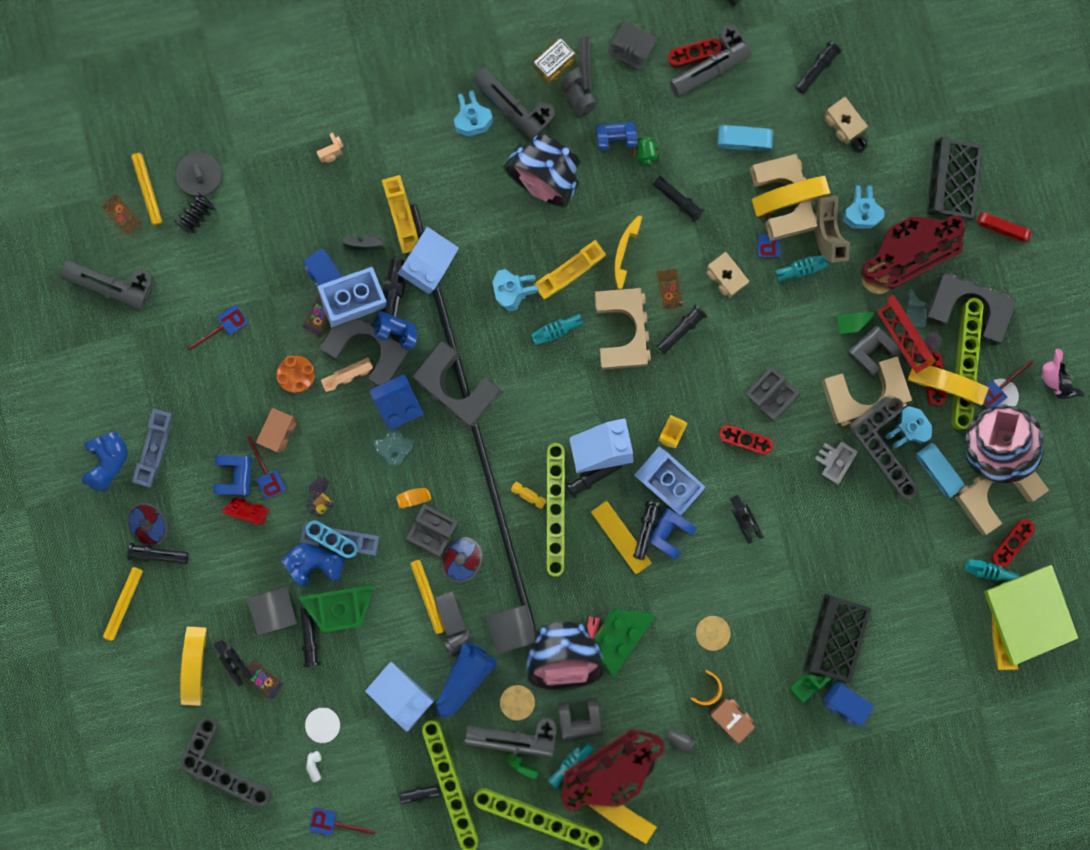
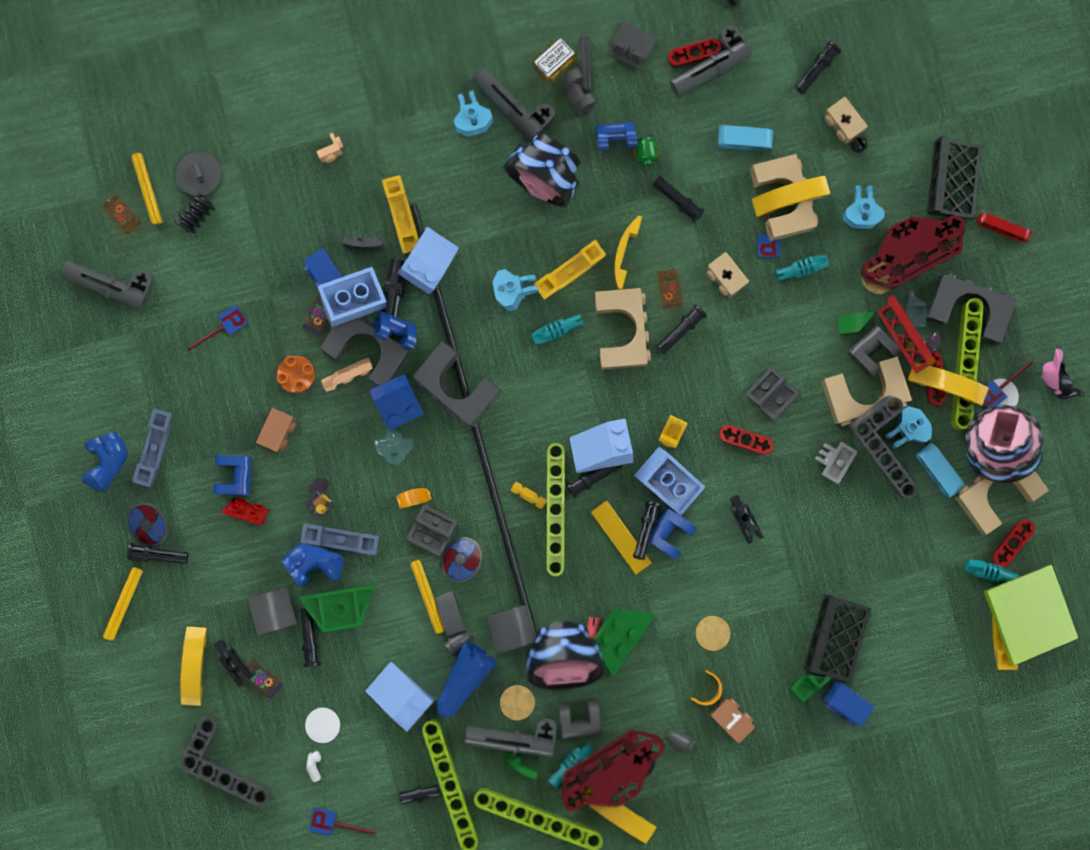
piece [248,436,287,500] -> none
medium azure beam [306,521,357,558] -> none
dark tan arch [814,196,850,263] -> none

